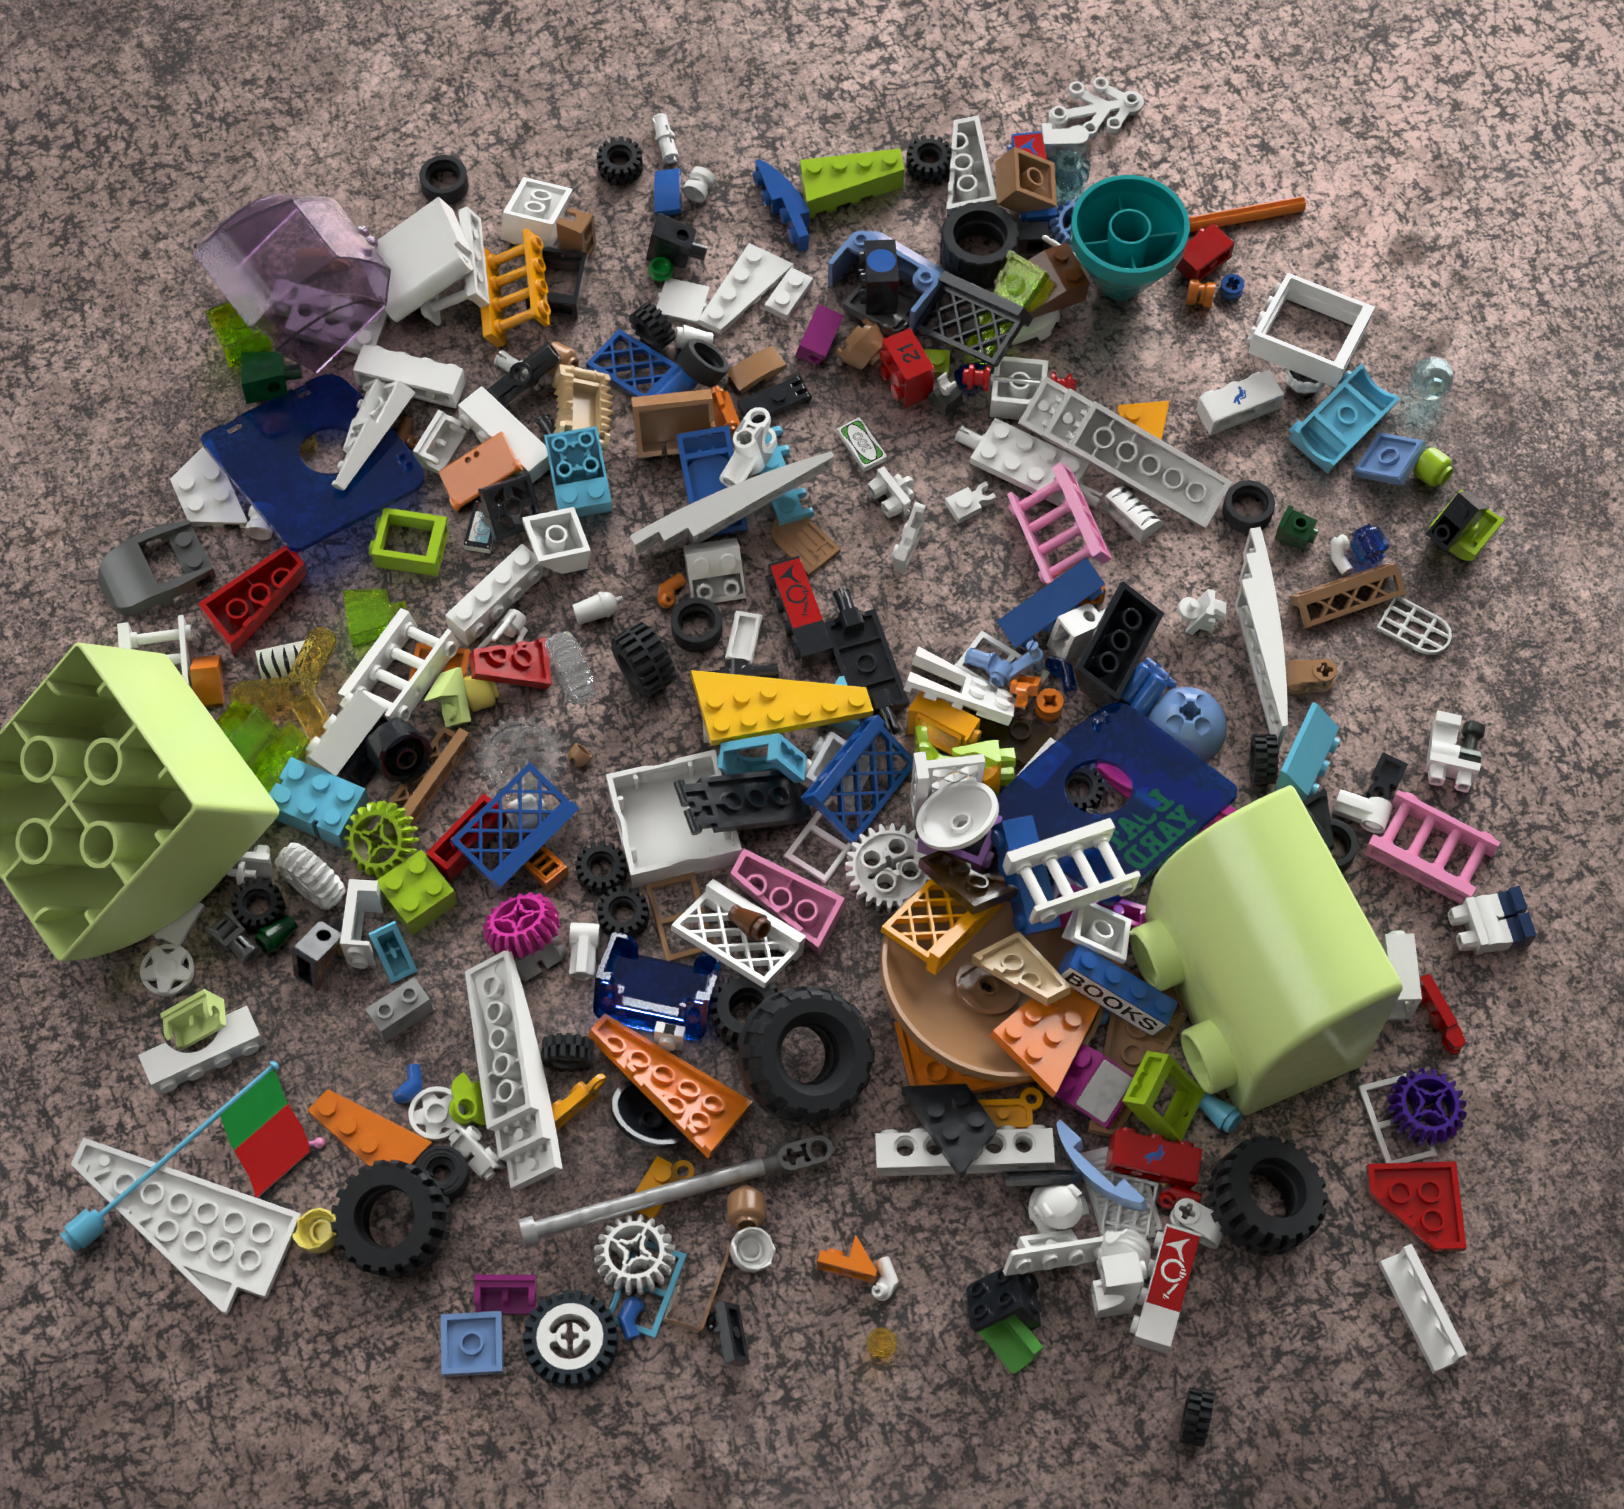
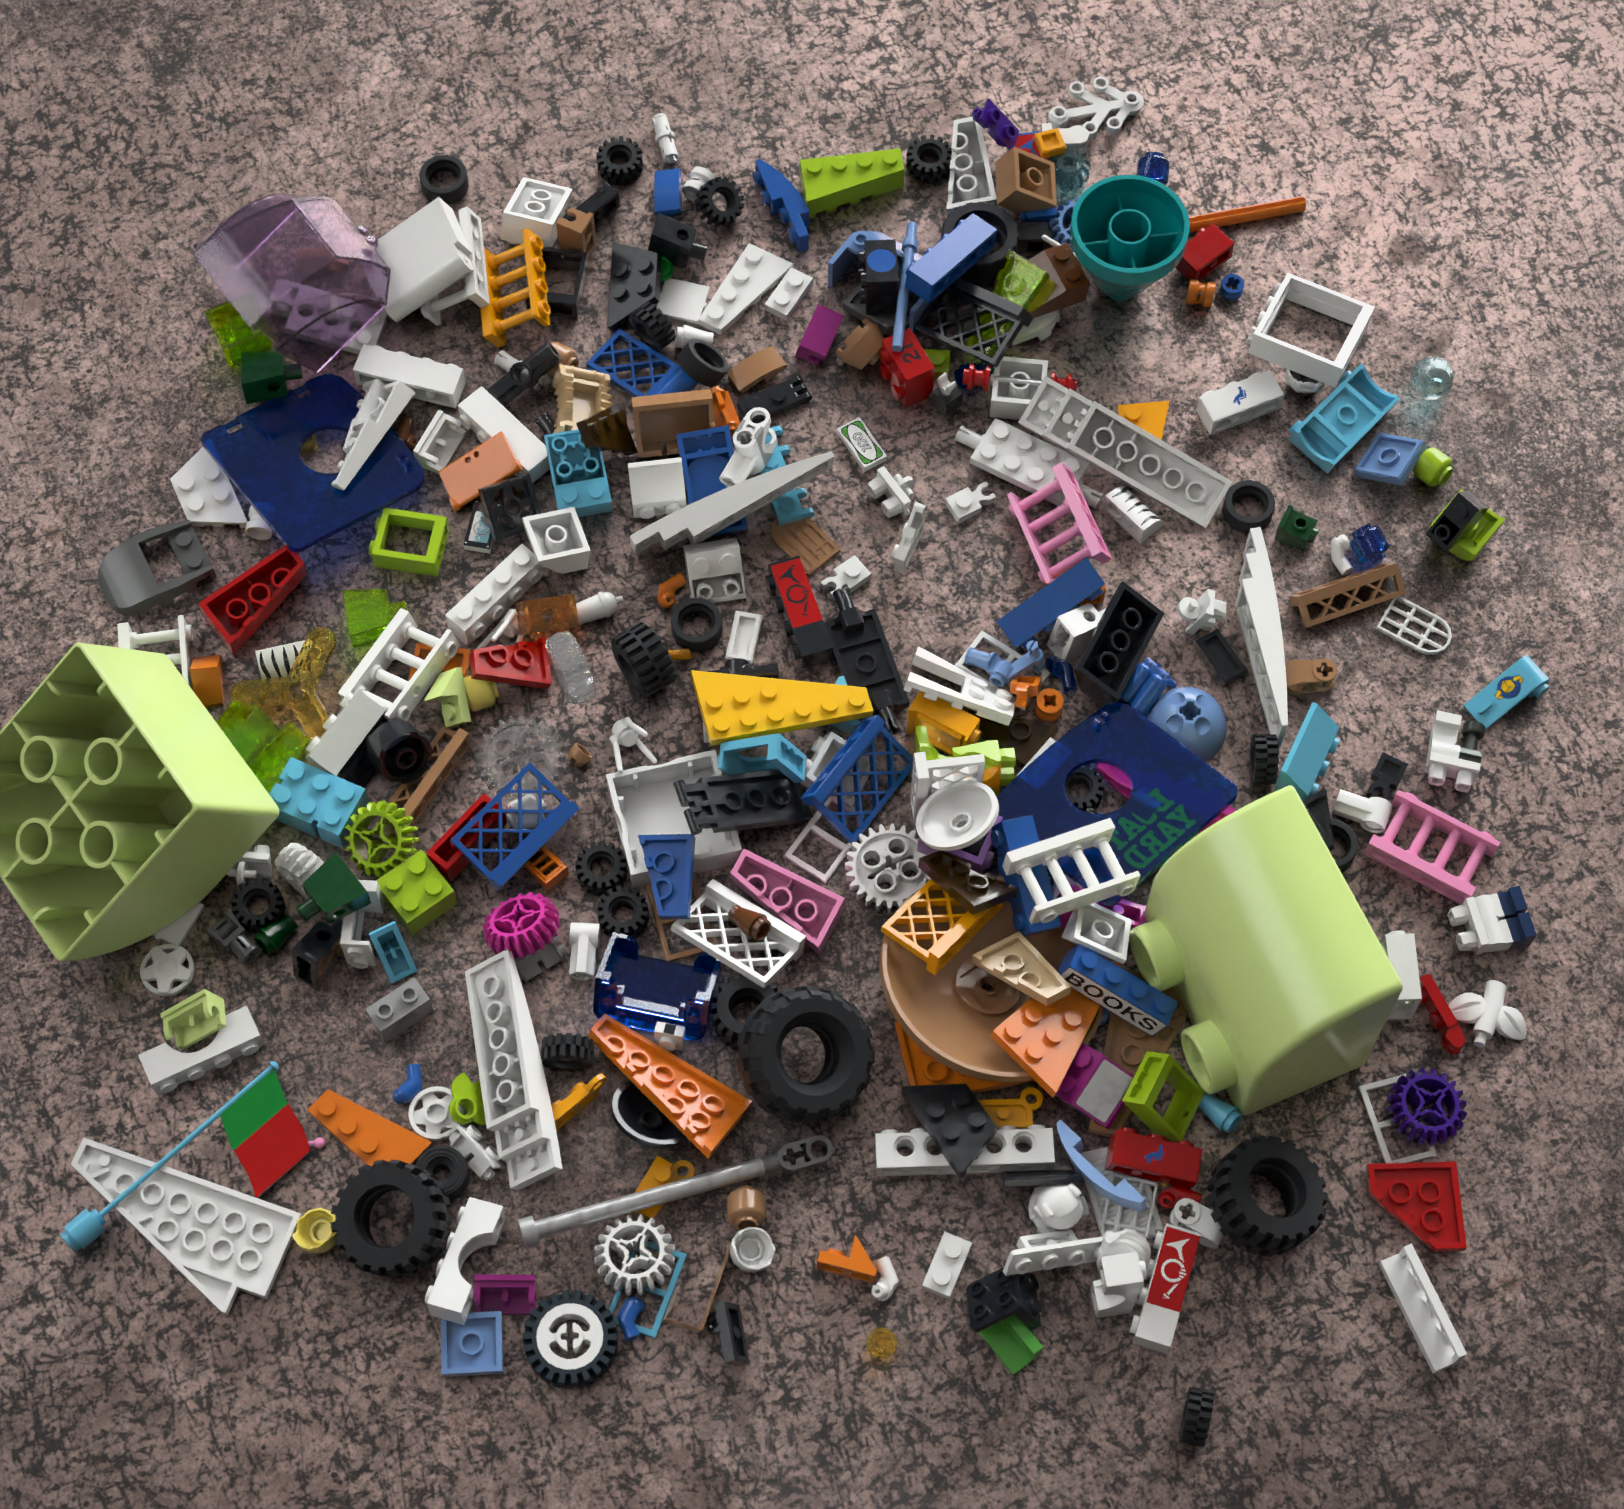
none -> dark green torso [296,852,371,923]
none -> white arch [425,1197,506,1325]
none -> clear orange brick [515,594,580,640]
none -> black hinge [564,180,620,227]
none -> dark brown wing [576,403,638,456]
none -> black wing [607,243,662,332]
none -> white plant [609,717,657,773]
none -> white slope [628,457,686,519]
none -> blue wing [638,834,696,920]
none -> light orange piece [667,649,696,661]
none -> black tyre [694,177,745,227]
none -> white plate [821,555,871,601]
none -> medium blue bar [892,222,918,352]
none -> brick [905,213,997,303]
none -> white plate [922,1231,972,1300]
none -> dark purple hinge [972,99,1019,150]
none -> light orange tile [1034,128,1067,158]
none -> clear blue head [1136,152,1170,186]
none -> black tile [1194,629,1248,687]
none -> white plant [1448,980,1526,1048]
none -> medium azure door [1463,655,1550,731]

